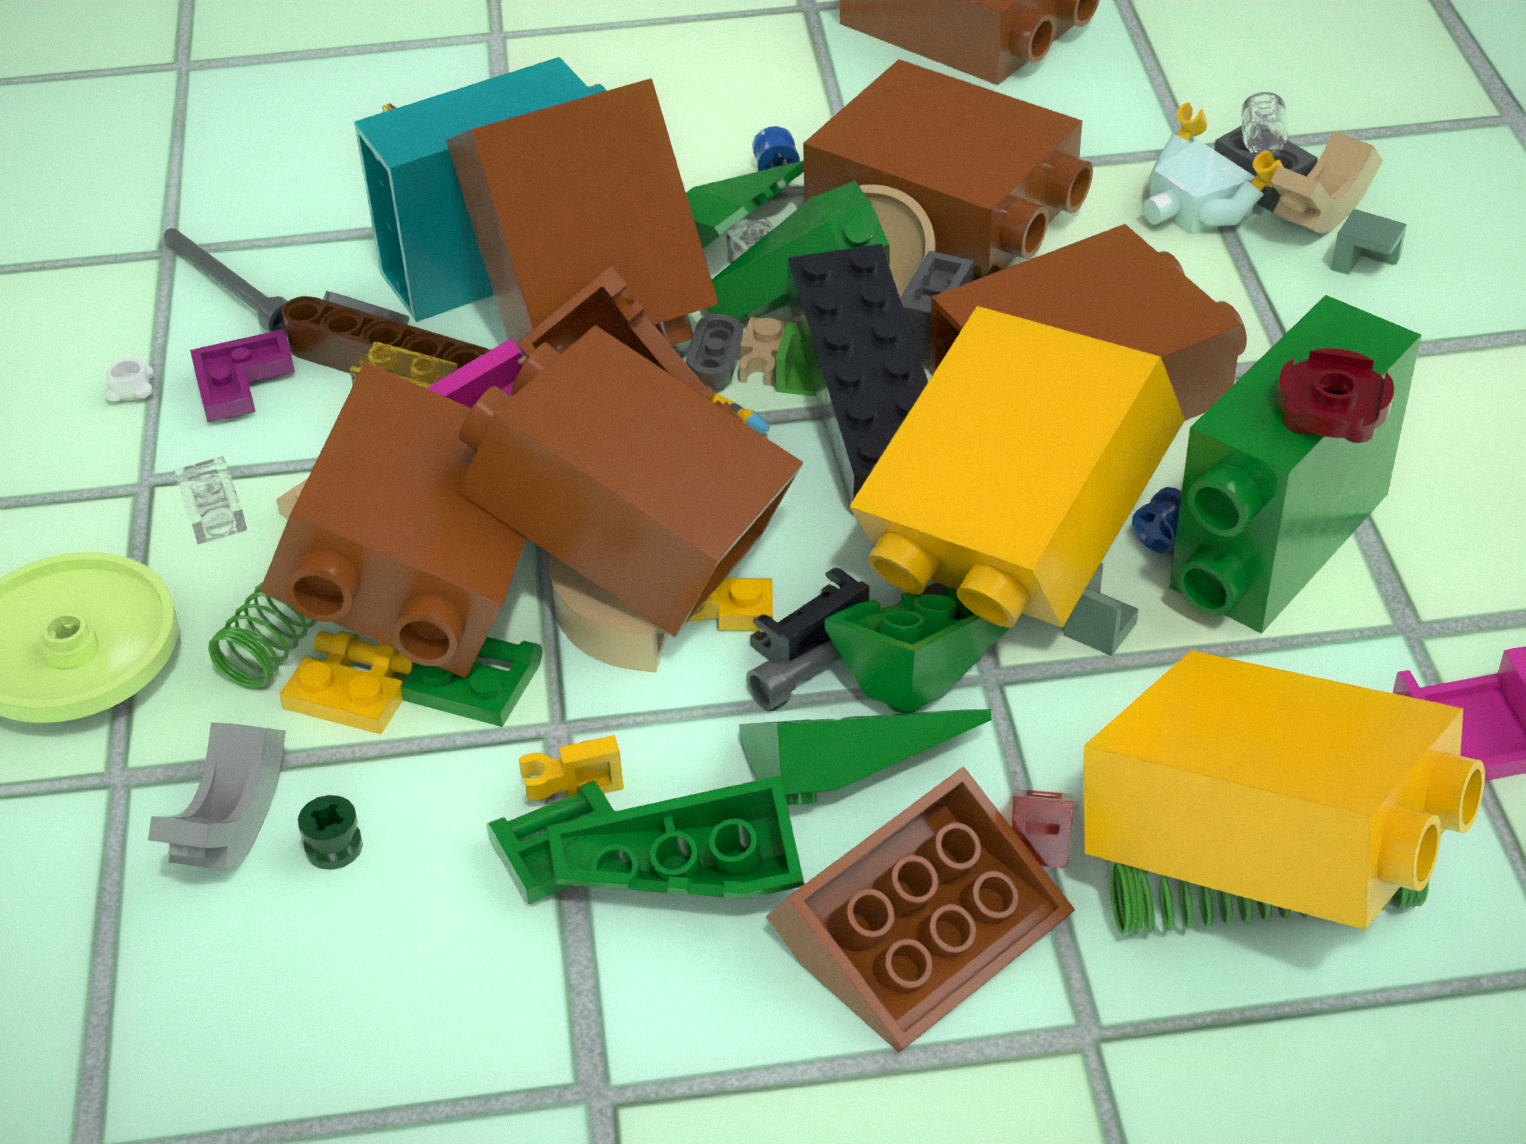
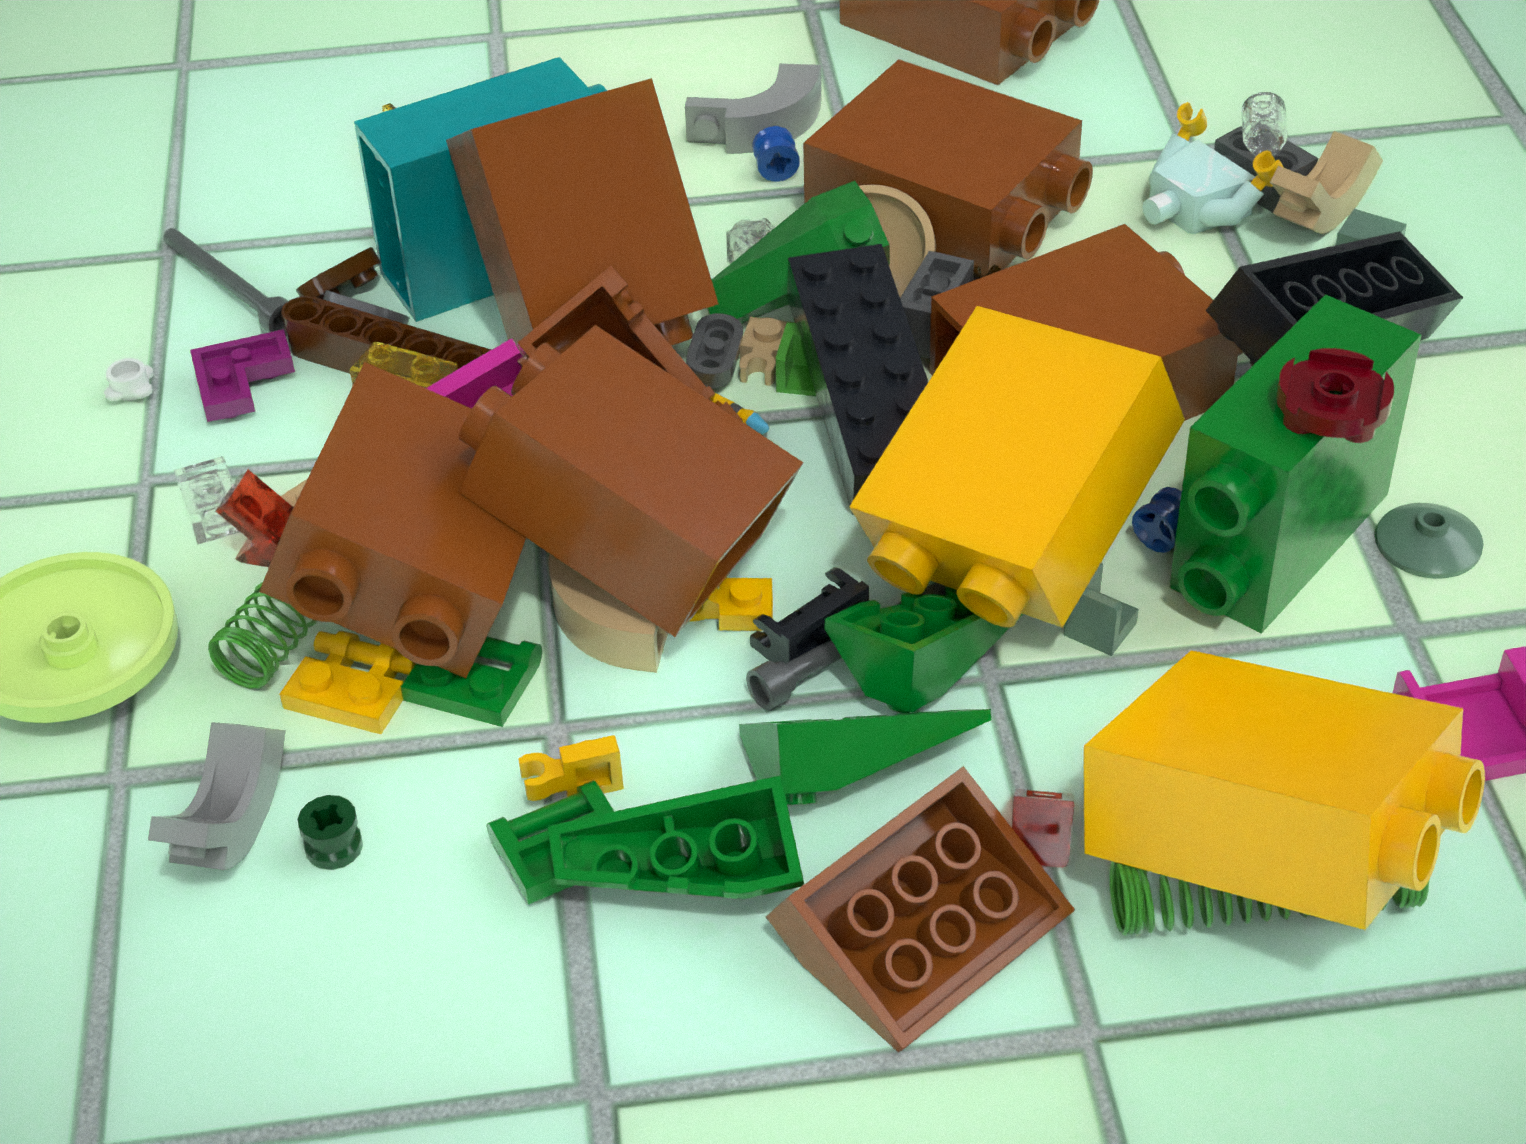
green wedge [686,161,804,249] -> none
none -> clear red slope [215,469,293,568]
none -> reddish brown plate [296,247,382,299]
none -> light grey arch [684,63,822,154]
none -> black brick [1205,231,1464,366]
none -> sand green dish [1376,503,1484,579]

